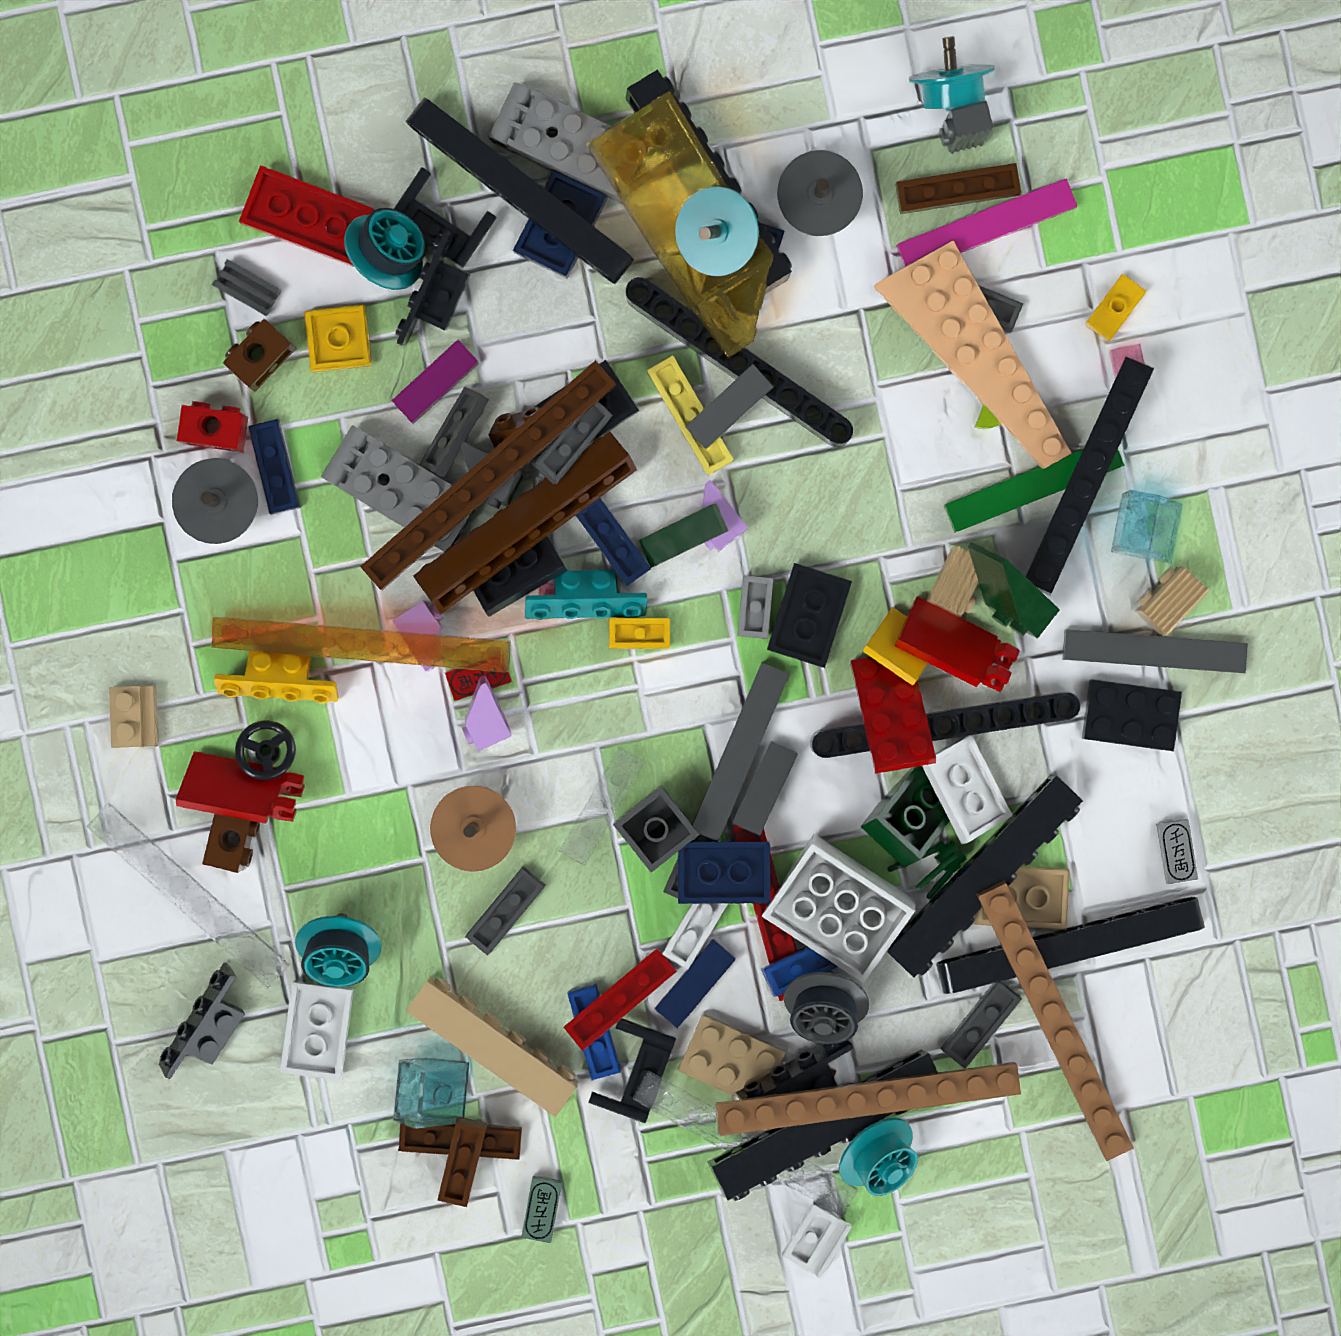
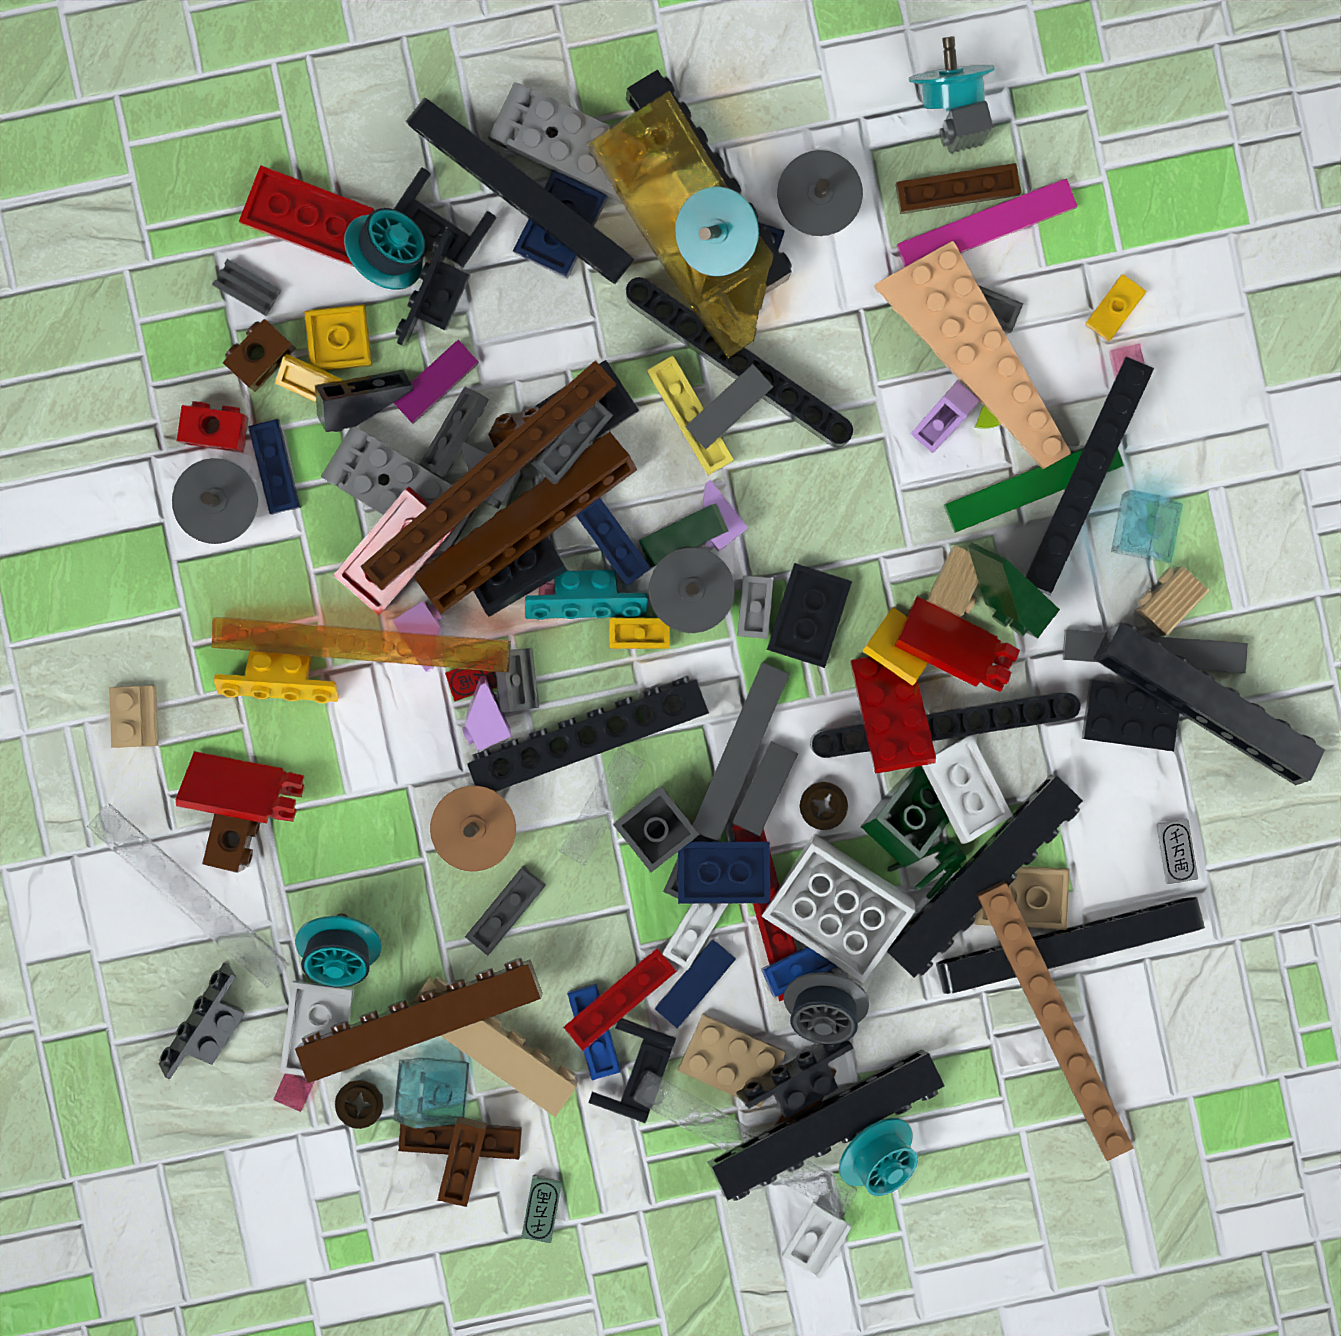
black piece [235,720,296,780] -> none
medium nougat plate [715,1062,1021,1136] -> none
dark grey tile [940,981,1022,1069] -> none
none -> clear pink tile [273,1073,315,1112]
none -> yellow tile [275,354,342,402]
none -> reddish brown brick [295,958,543,1084]
none -> black slope [315,370,413,432]
none -> plate [333,487,456,615]
none -> dark brown gear [335,1079,384,1129]
none -> black brick [467,676,709,792]
none -> flat silver plate [494,648,539,713]
none -> dark grey piece [649,547,735,633]
none -> dark brown gear [799,781,848,830]
none -> lavender slope [910,380,980,453]
none -> black brick [1093,622,1325,786]

